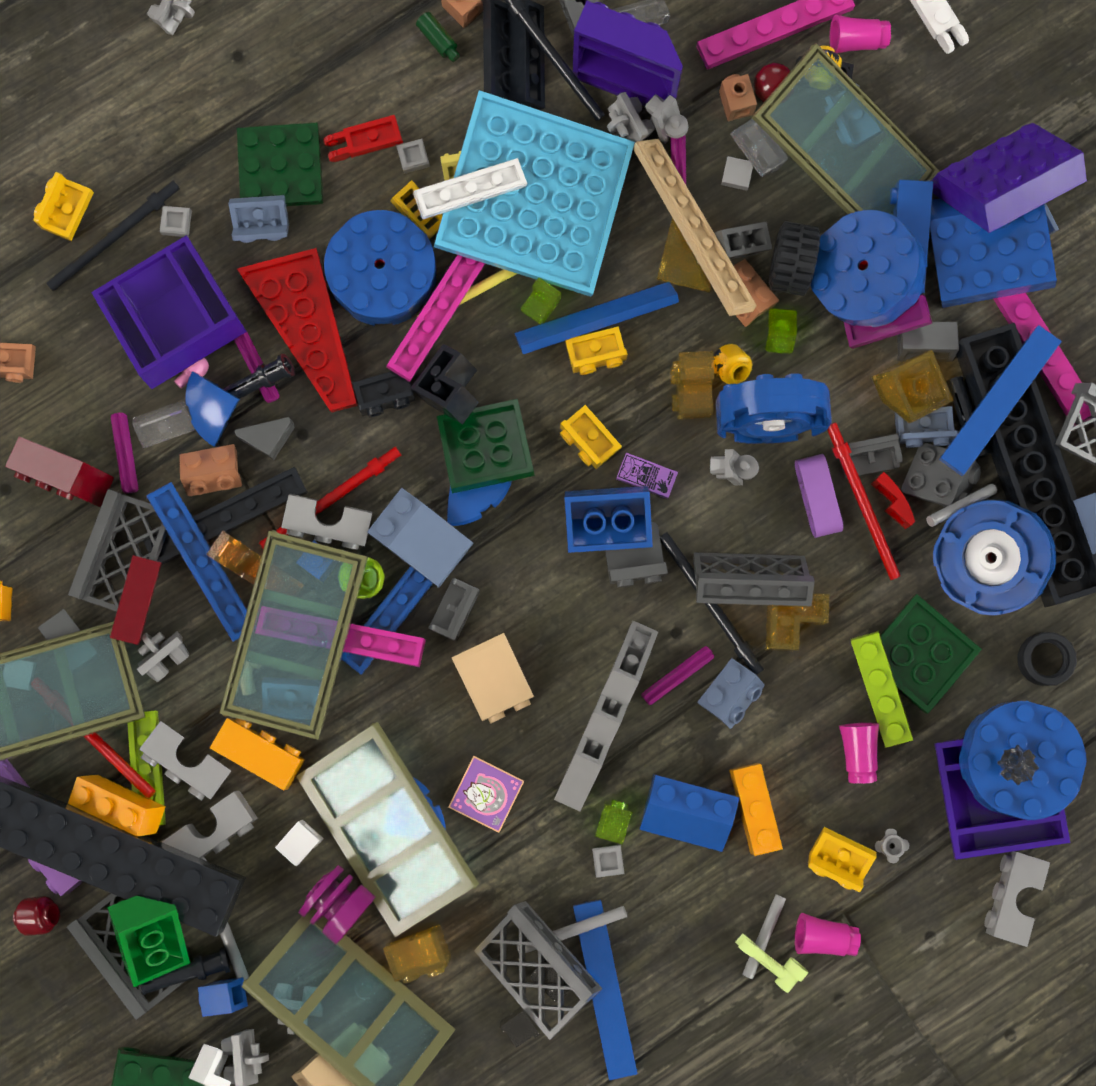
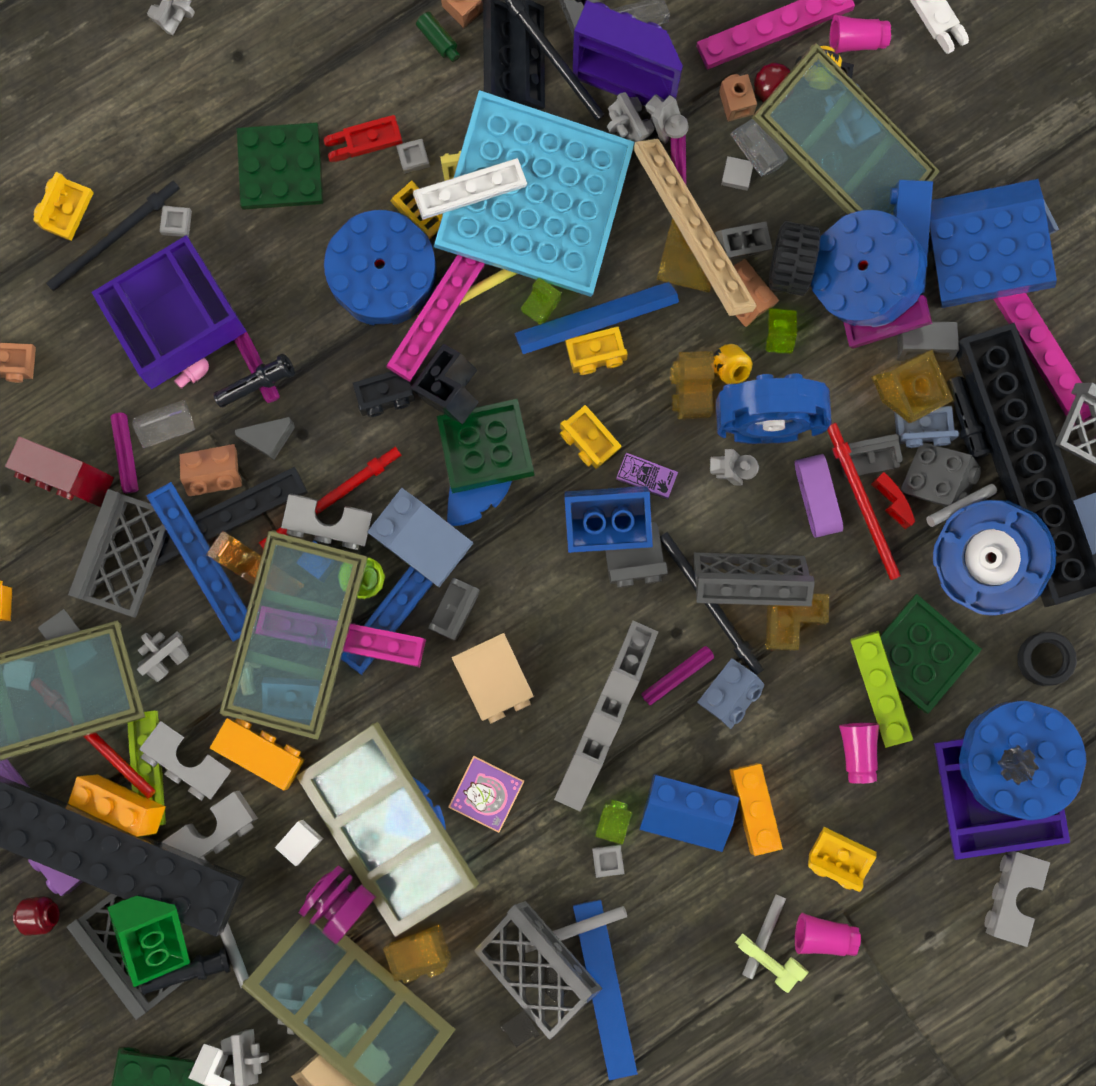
dark red tile [110,555,162,645] -> none
blue brick [186,371,240,447] -> none
blue brick [198,977,248,1017] -> none
sand blue bracket [228,195,289,243] -> none
red wing [237,248,358,413] -> none
light grey plate [875,829,909,863] -> none
dark purple slope [931,123,1087,233] -> none
blue tile [939,325,1062,476] -> none

